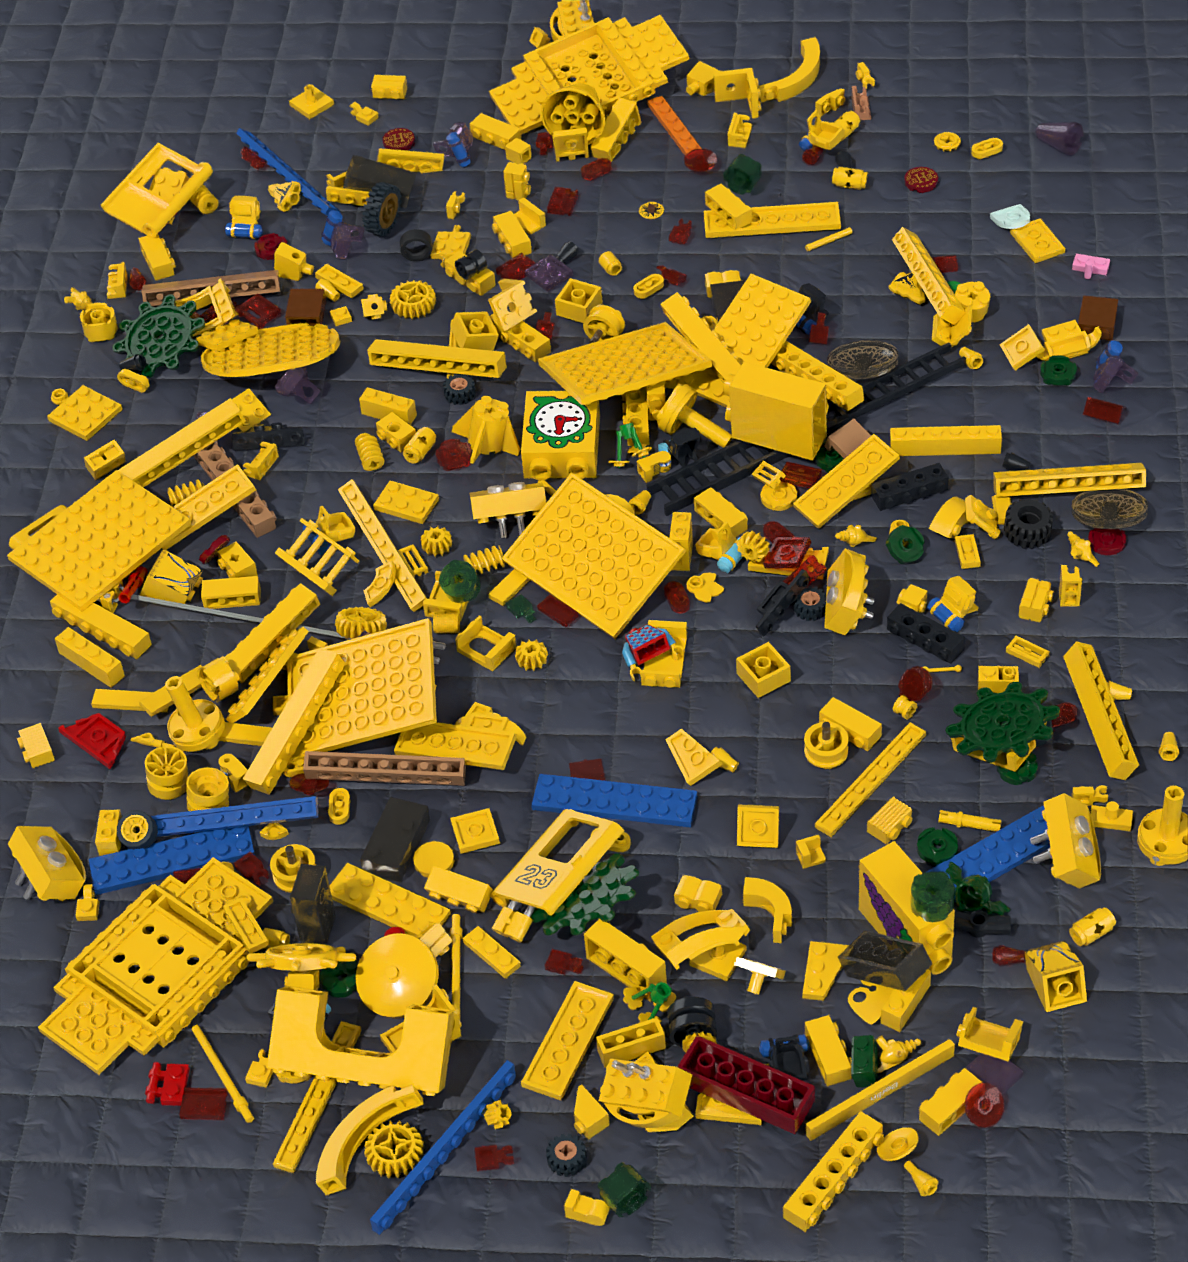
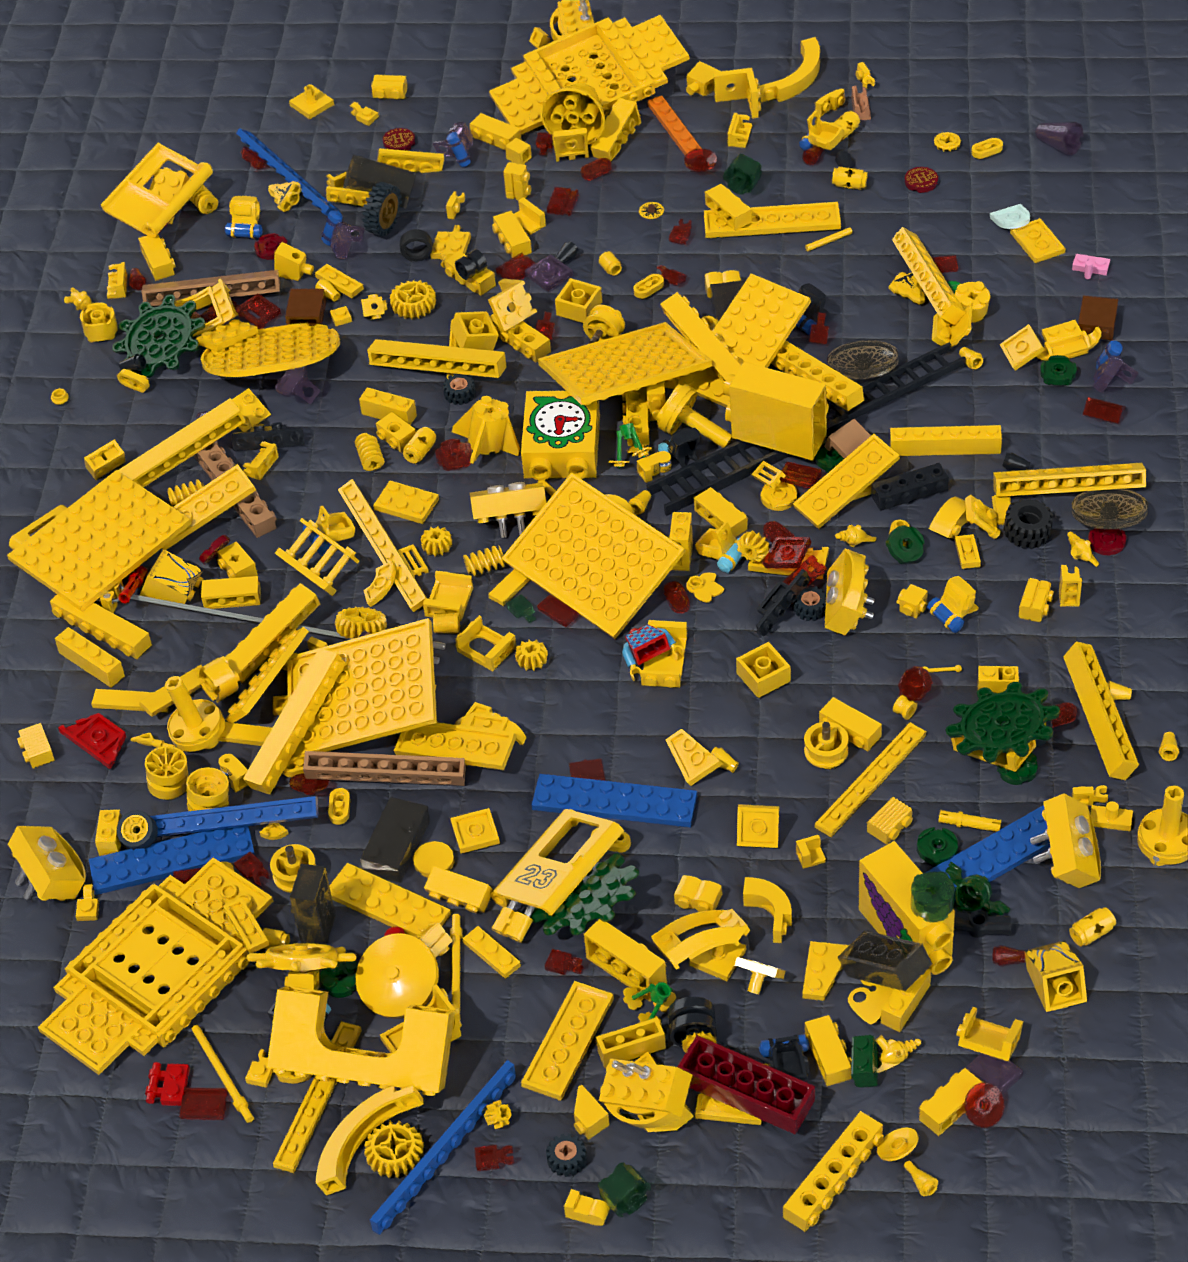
yellow plate [47,385,123,441] -> none
clear green brick [439,560,481,603] -> none
yellow tile [806,1039,955,1141] -> none
black brick [887,603,965,664] -> none
yellow tile [1006,636,1050,668] -> none

